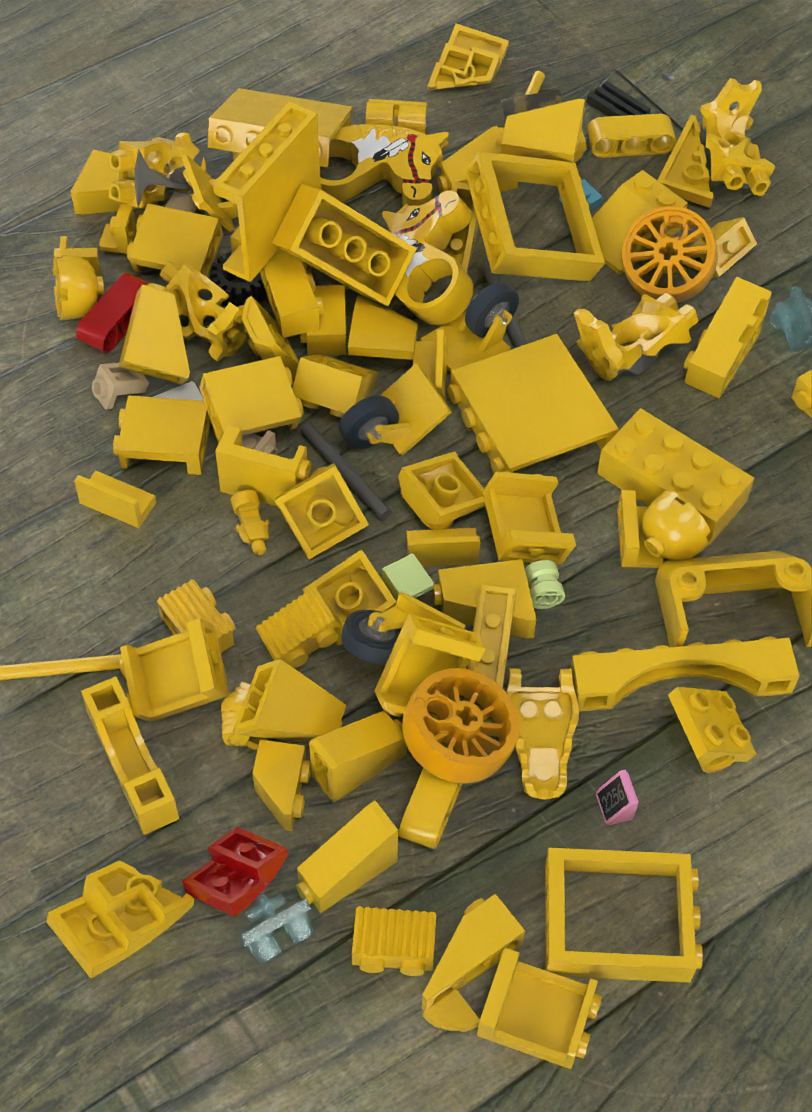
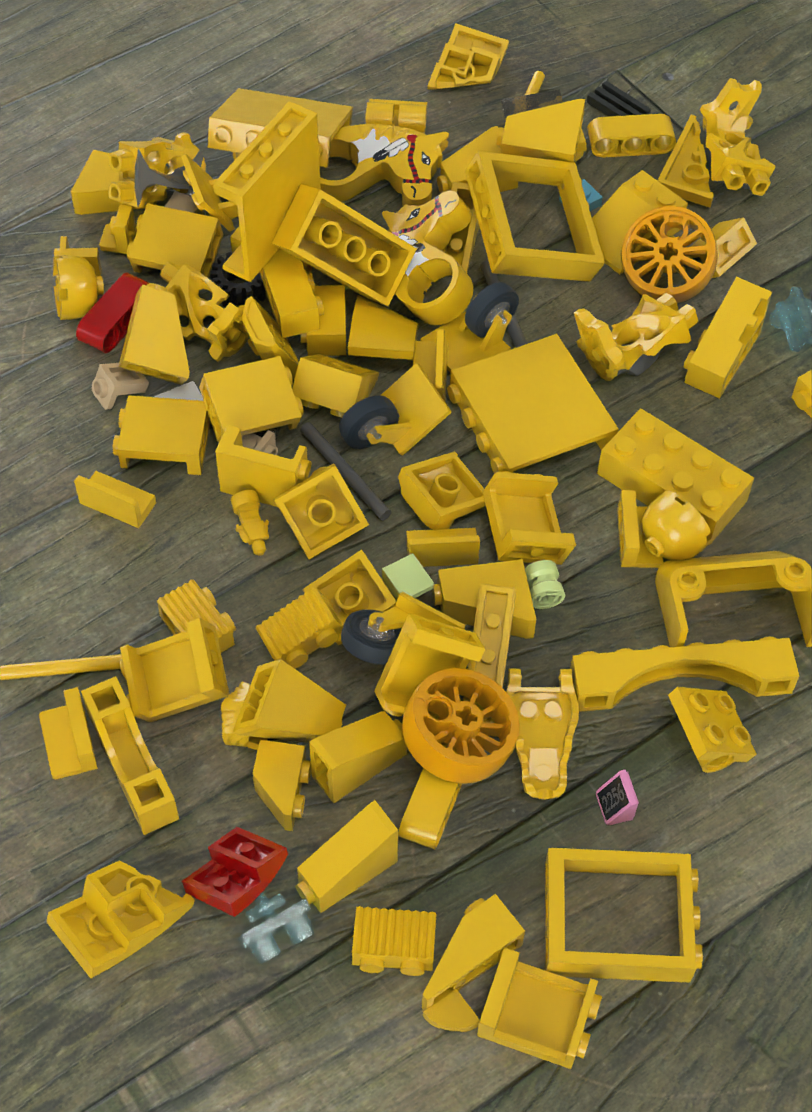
none -> yellow panel [39,687,98,780]

